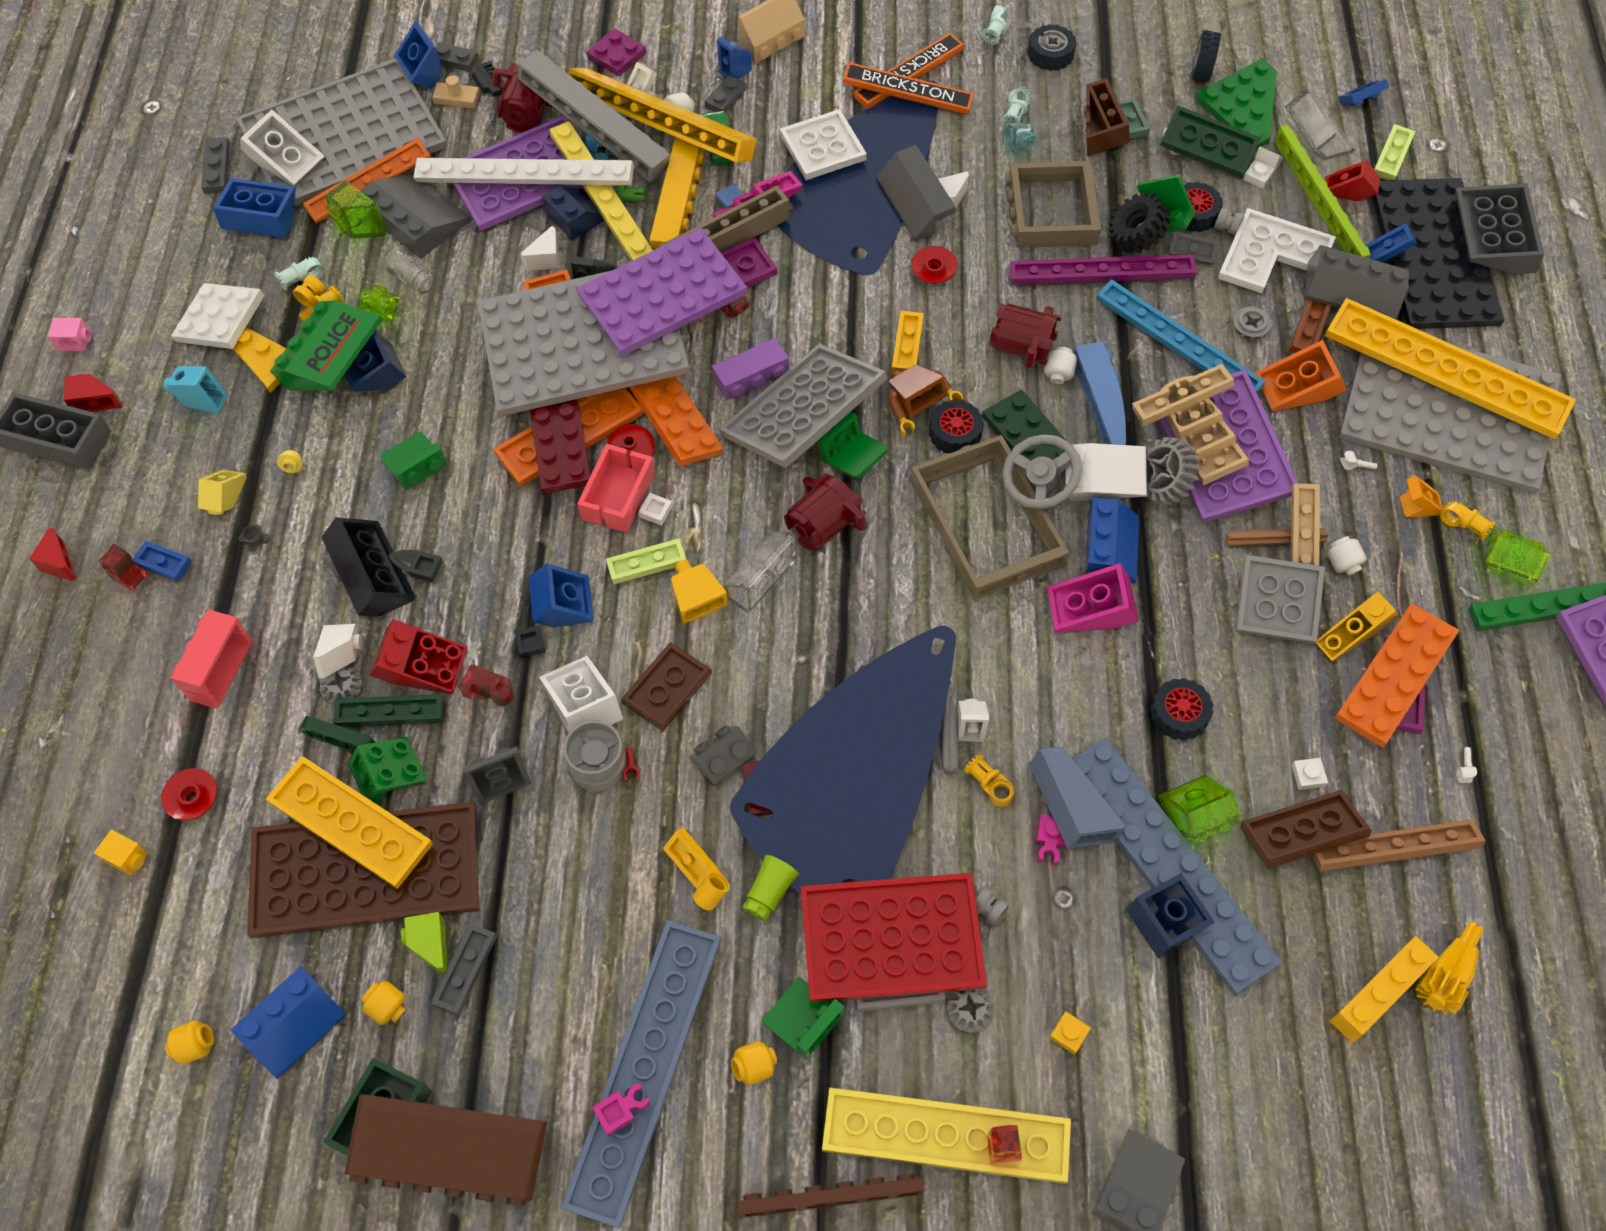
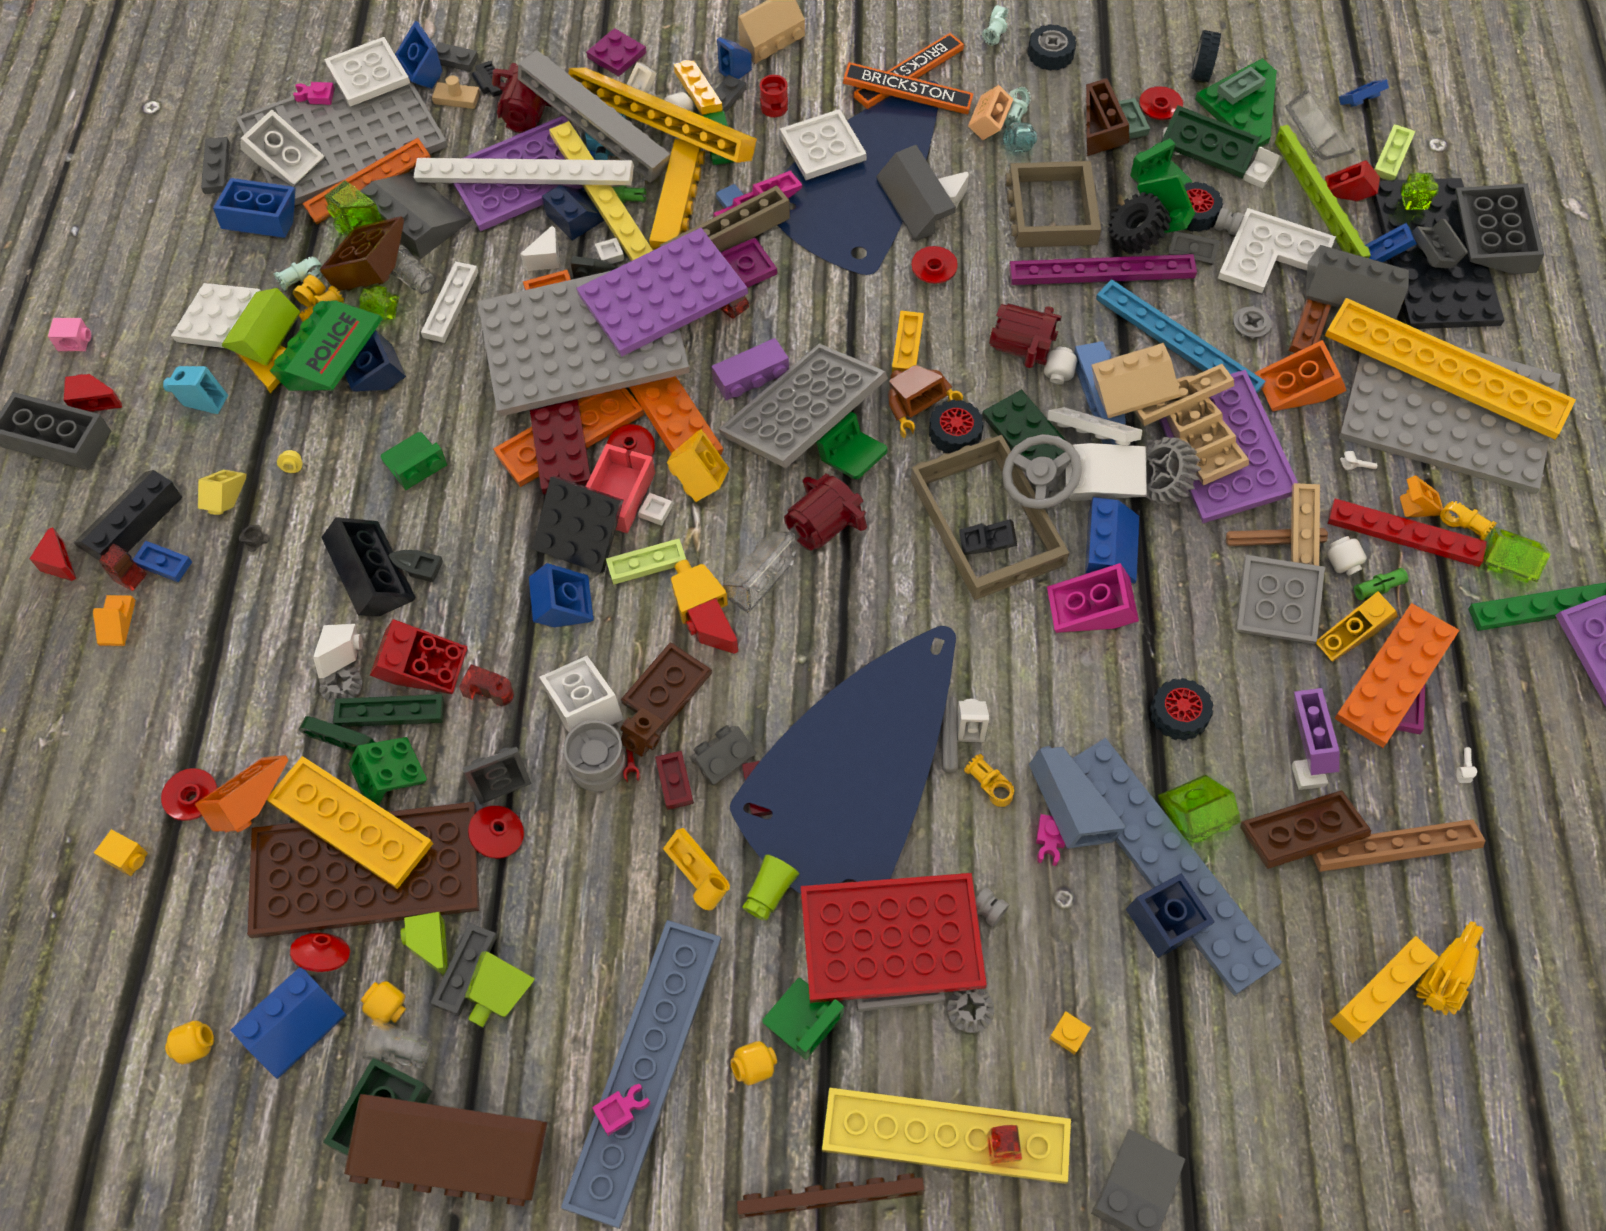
coral piece [171,609,253,709] -> none
black plate [514,625,546,659] -> none
none -> black slope [73,470,182,569]
none -> light orange slope [93,595,136,646]
none -> orange slope [195,755,289,833]
none -> lime slope [222,288,300,366]
none -> red dish [290,932,350,972]
none -> dark pink plate [293,82,335,105]
none -> reddish brown slope [319,216,404,292]
none -> white plate [324,37,410,107]
none -> clear plant [362,1018,433,1069]
none -> white plate [421,261,478,343]
none -> lime torso [465,951,535,1028]
none -> red dish [468,805,524,859]
none -> black plate [532,476,624,573]
none -> white plate [595,238,624,264]
none -> reddish brown brick [620,707,664,757]
none -> dark red plate [655,750,694,810]
none -> yellow slope [667,429,730,502]
none -> yellow plate [674,60,722,115]
none -> red slope [686,598,739,654]
none -> red wheel [760,75,788,118]
none -> black slope [959,519,1018,555]
none -> light nougat brick [968,85,1013,140]
none -> white plate [1048,407,1142,445]
none -> tan slope [1092,343,1181,419]
none -> green bracket [1130,138,1192,185]
none -> red dish [1139,86,1183,120]
none -> sand green plate [1217,67,1266,104]
none -> medium lavender brick [1294,688,1340,775]
none -> red plate [1327,498,1487,567]
none -> bright green pin [1354,568,1409,600]
none -> clear neon green brick [1401,173,1438,210]
none -> dark grey bracket [1412,219,1468,269]

